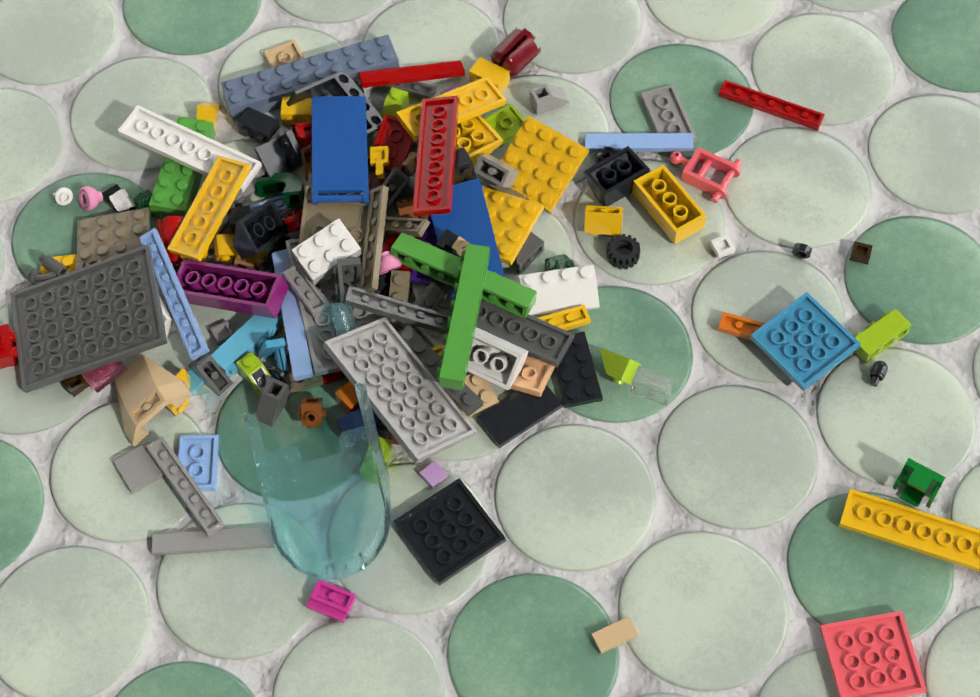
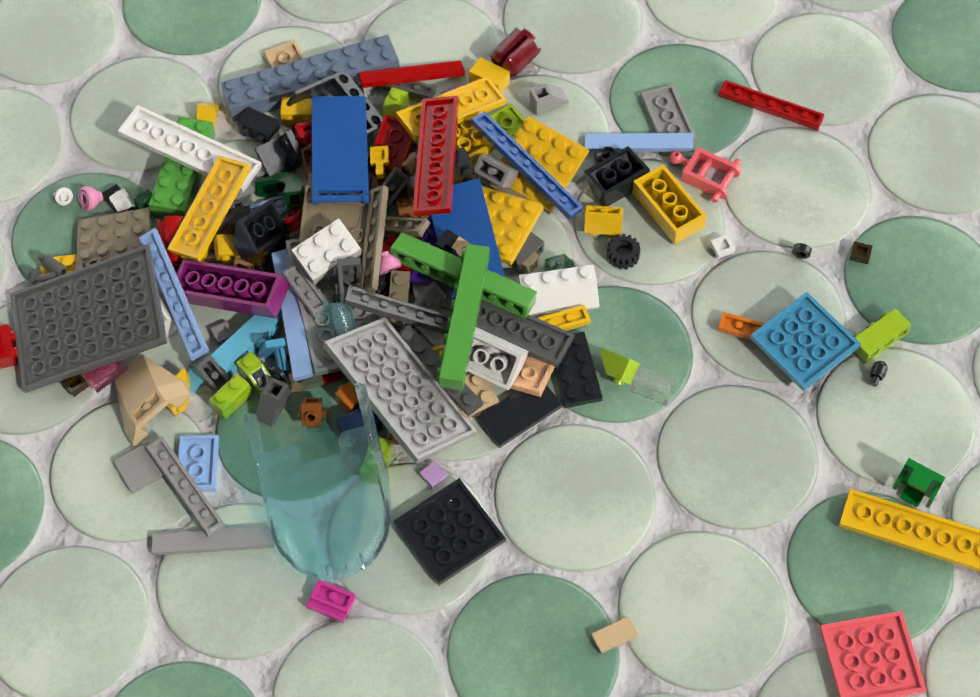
none -> lime brick [209,374,253,420]
none -> blue plate [470,111,583,220]
none -> dark tan tile [522,252,539,274]

